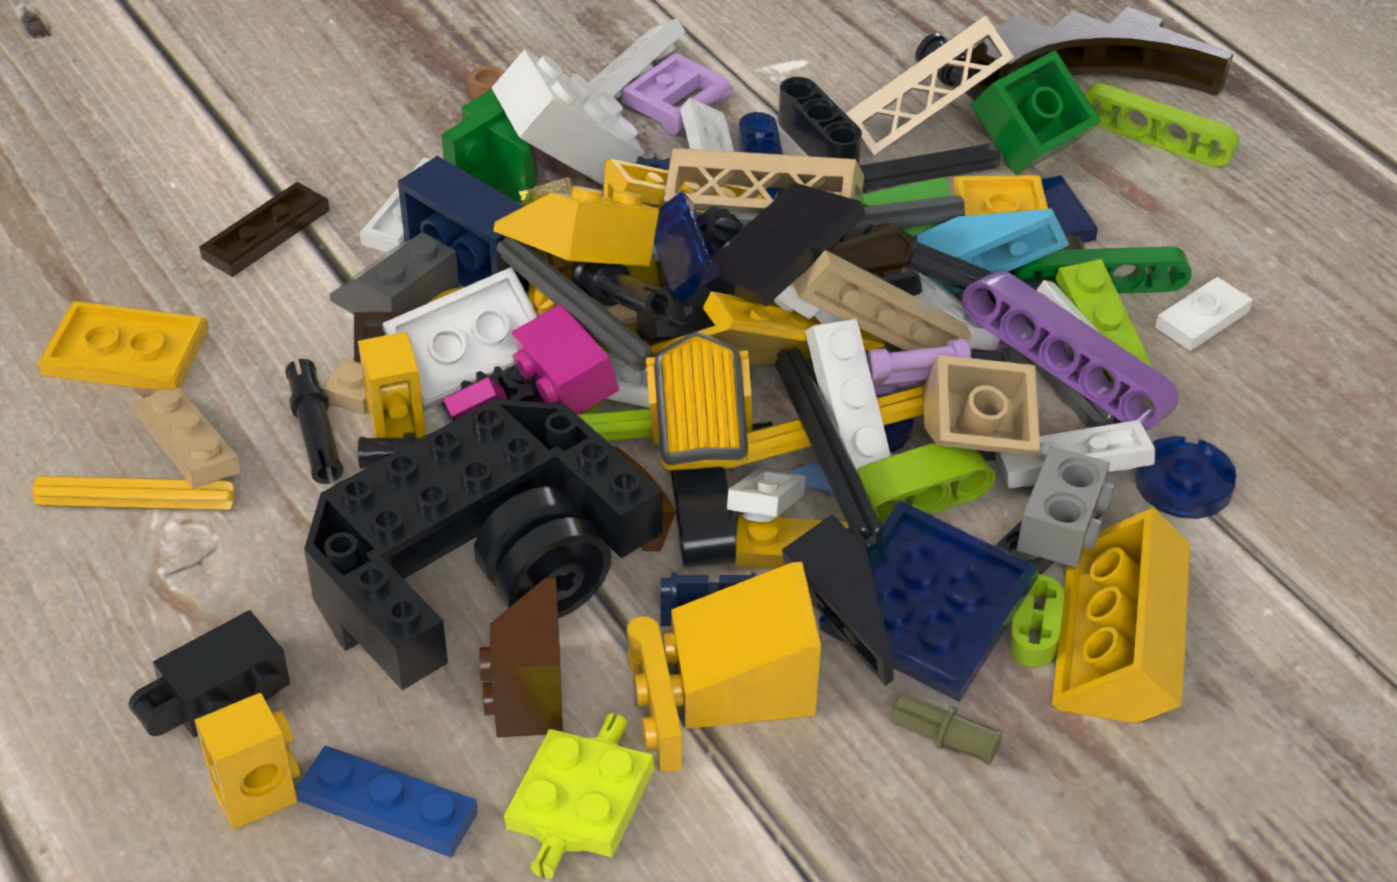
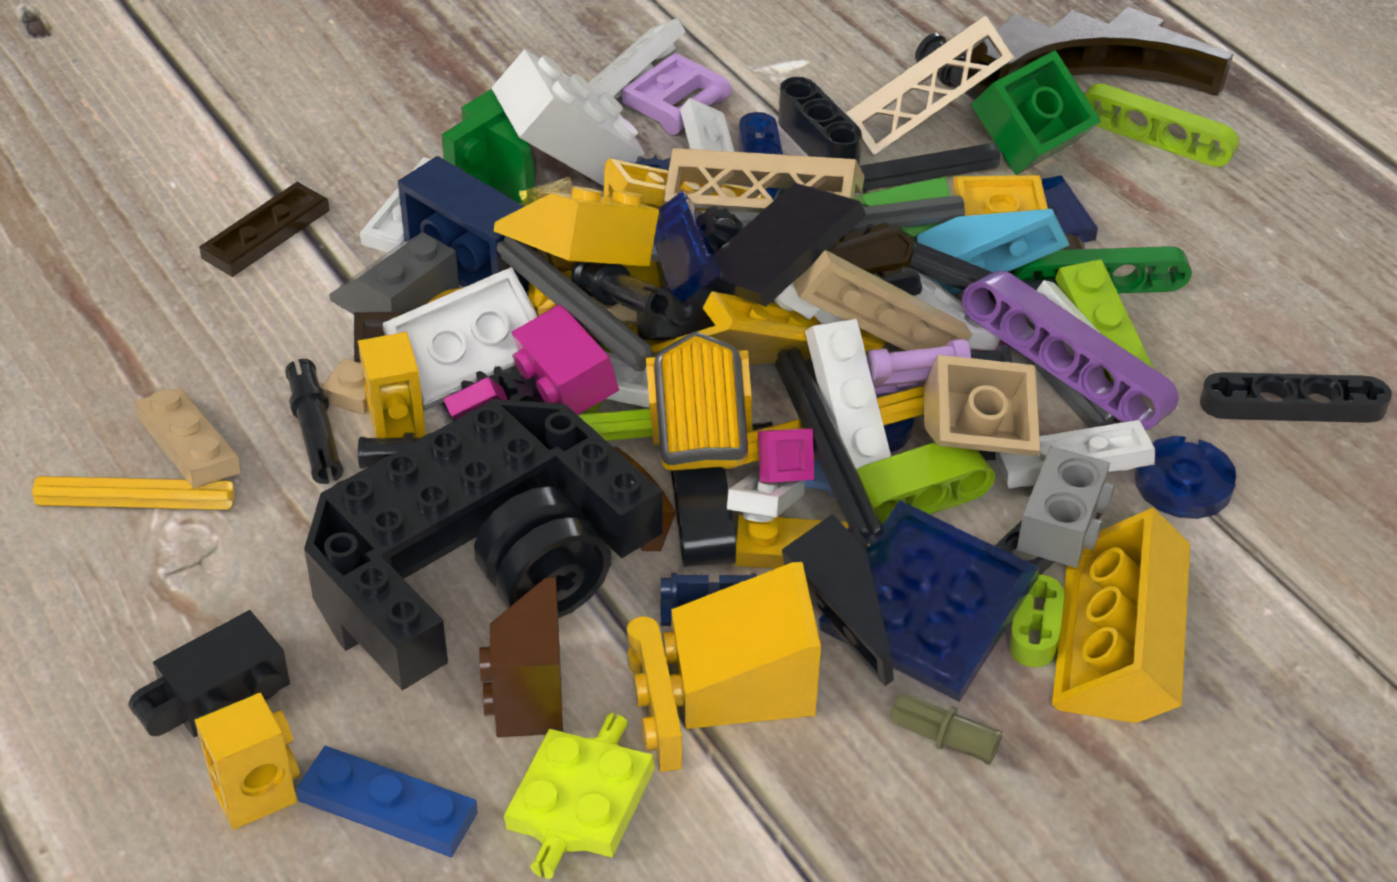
yellow tile [38,301,209,391] -> none
medium nougat tile [467,66,505,99] -> none
white plate [1155,277,1253,351] -> none
none -> dark pink plate [758,428,815,483]
none -> black beam [1200,372,1392,423]

